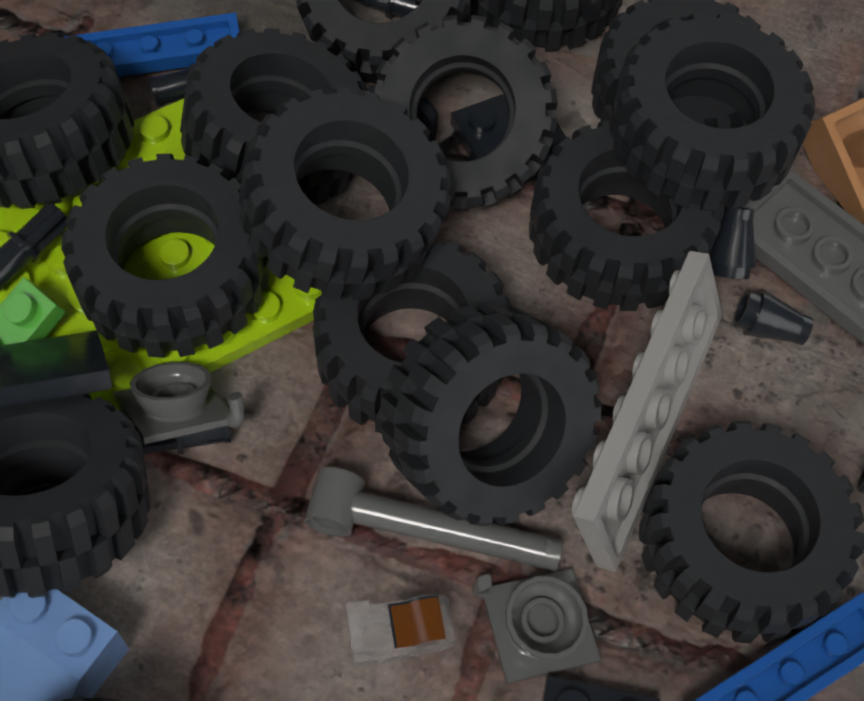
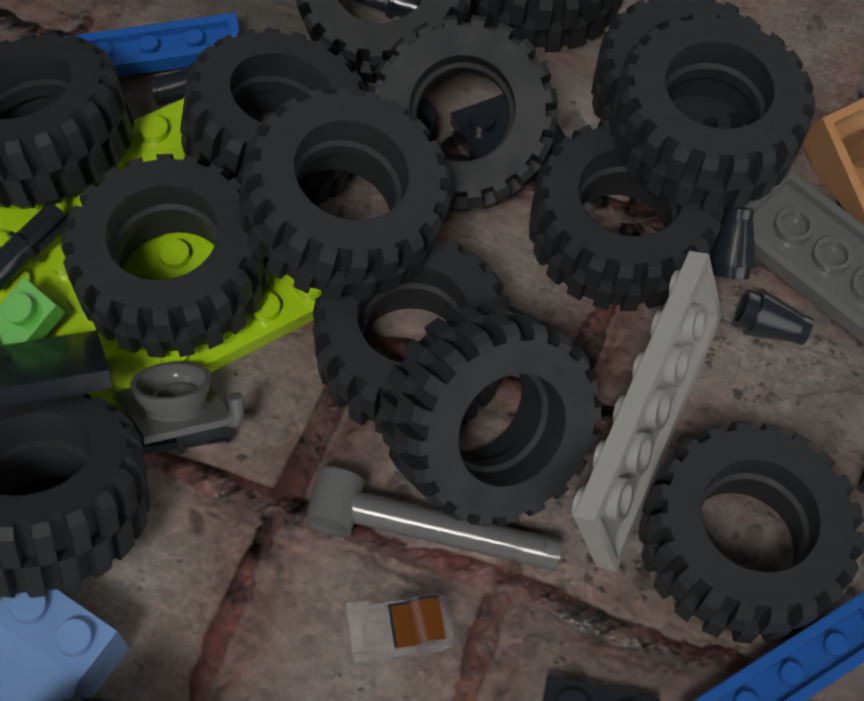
dark grey hat [472,568,601,684] -> none

